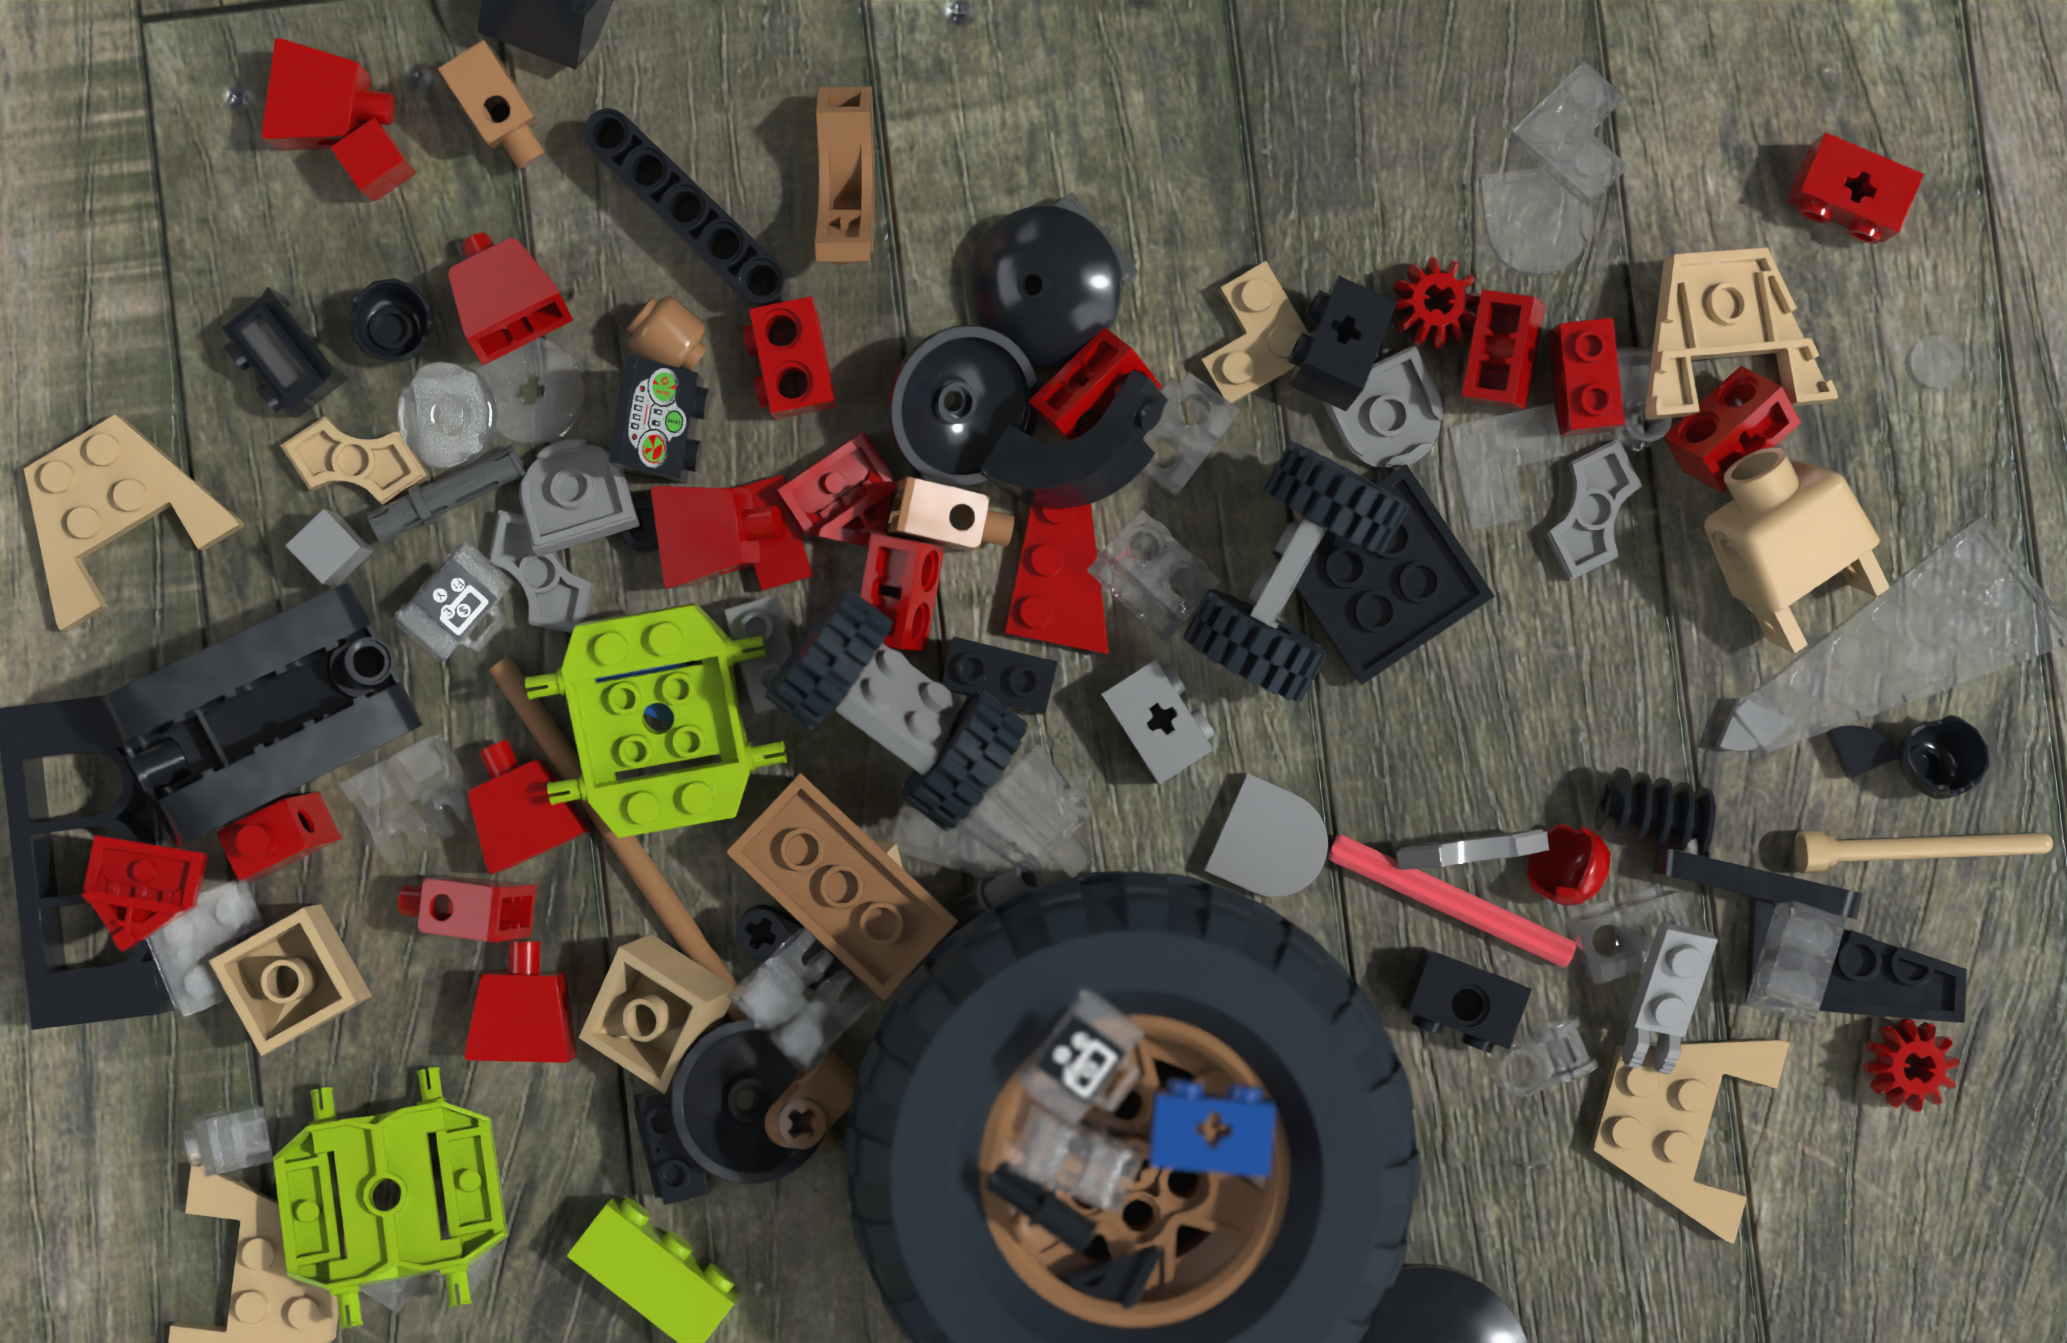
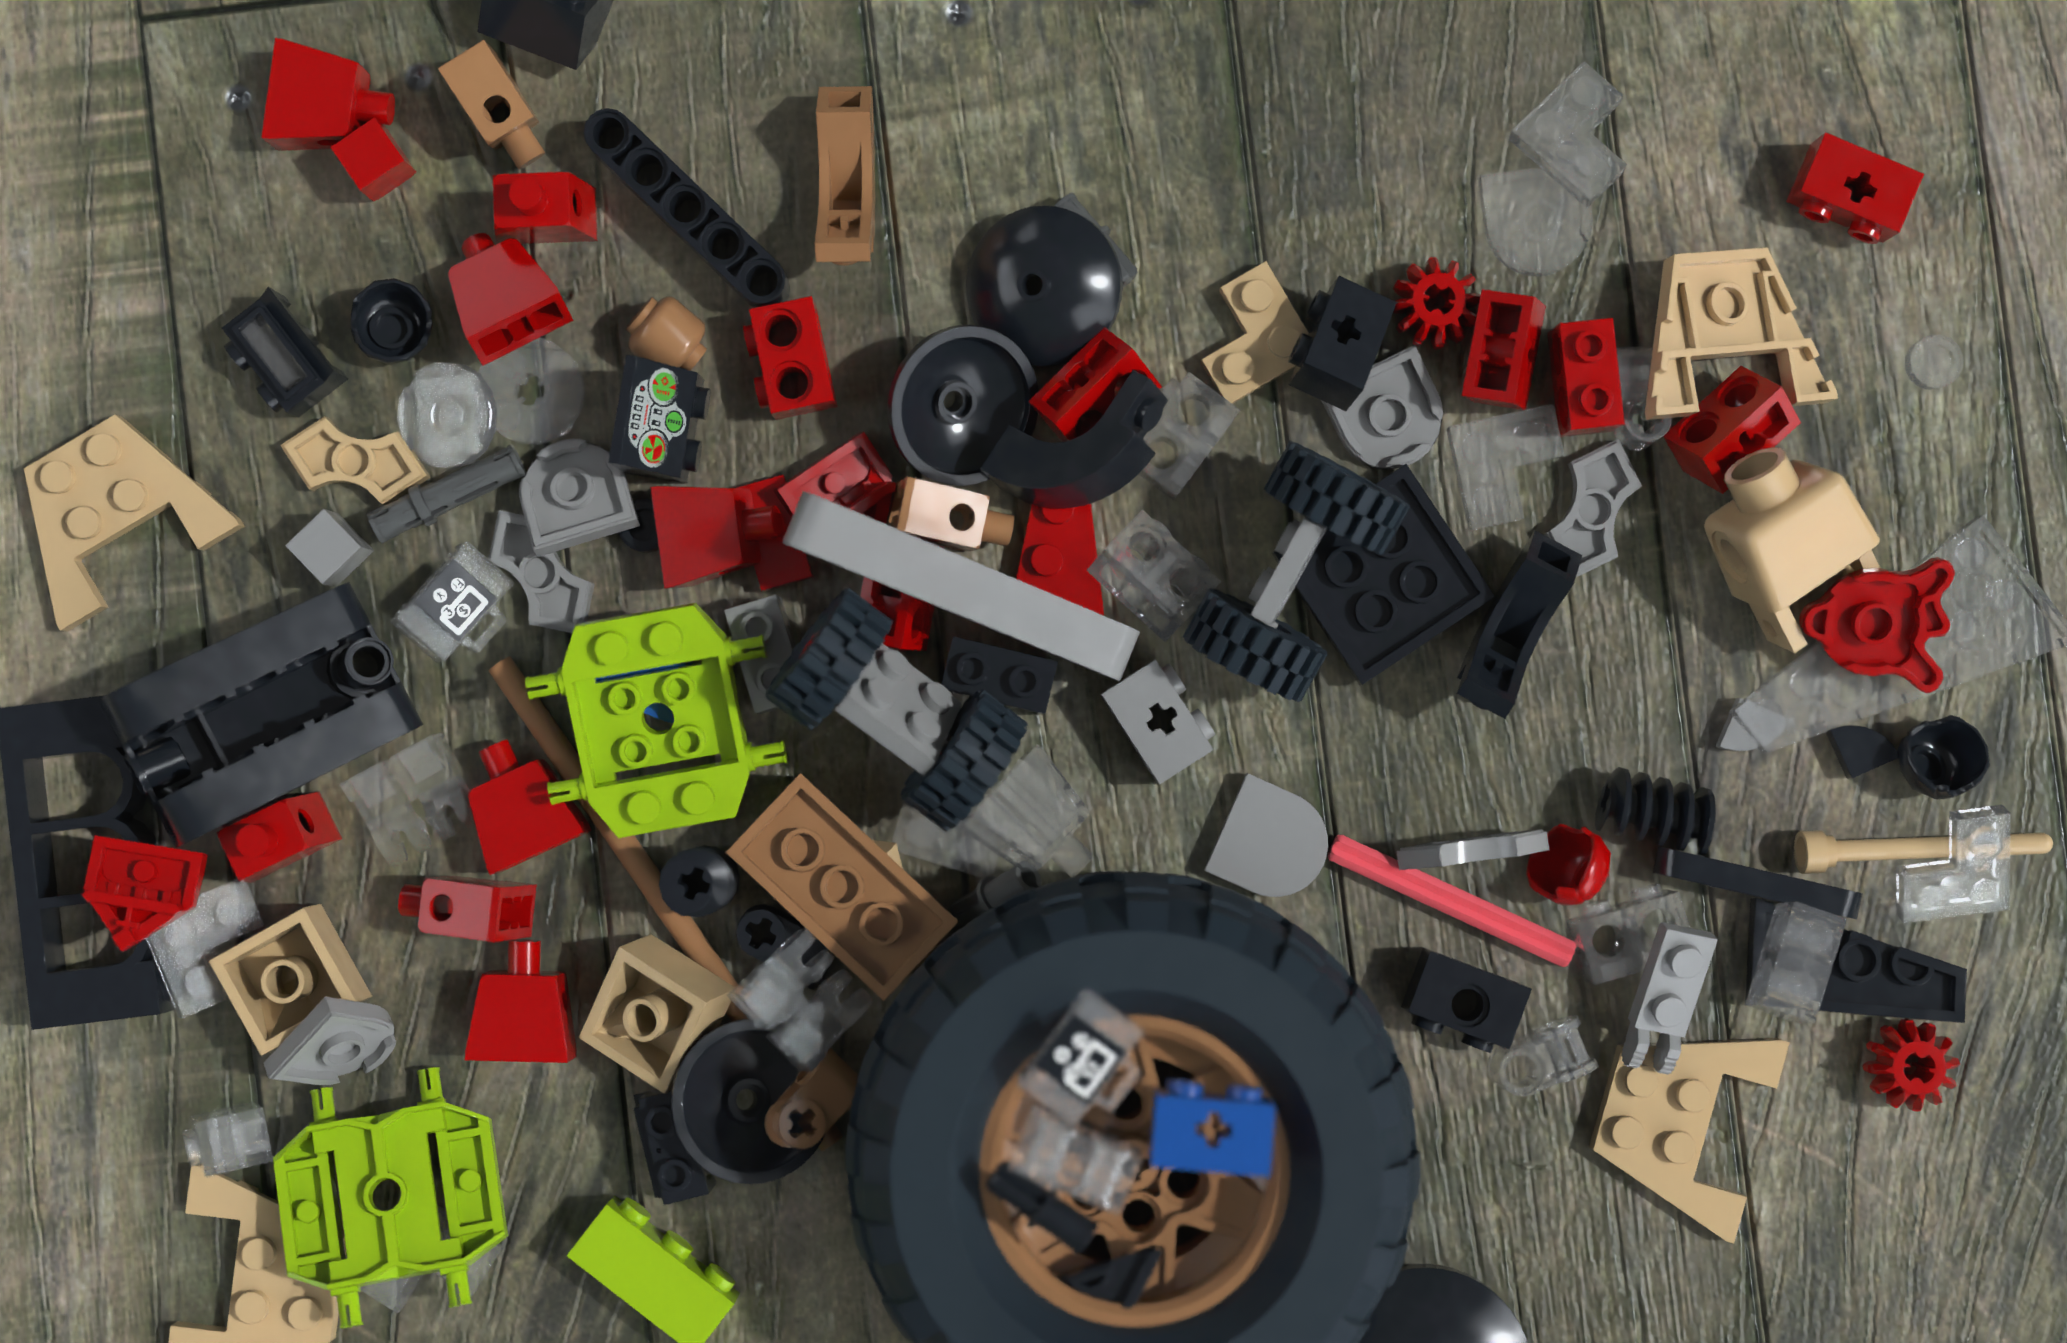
none -> light grey tile [263,996,396,1085]
none -> red torso [493,172,598,244]
none -> black piece [659,845,740,918]
none -> light grey beam [782,491,1140,681]
none -> black arch [1457,530,1582,719]
none -> red tile [1799,557,1955,693]
none -> clear plate [1896,805,2011,923]

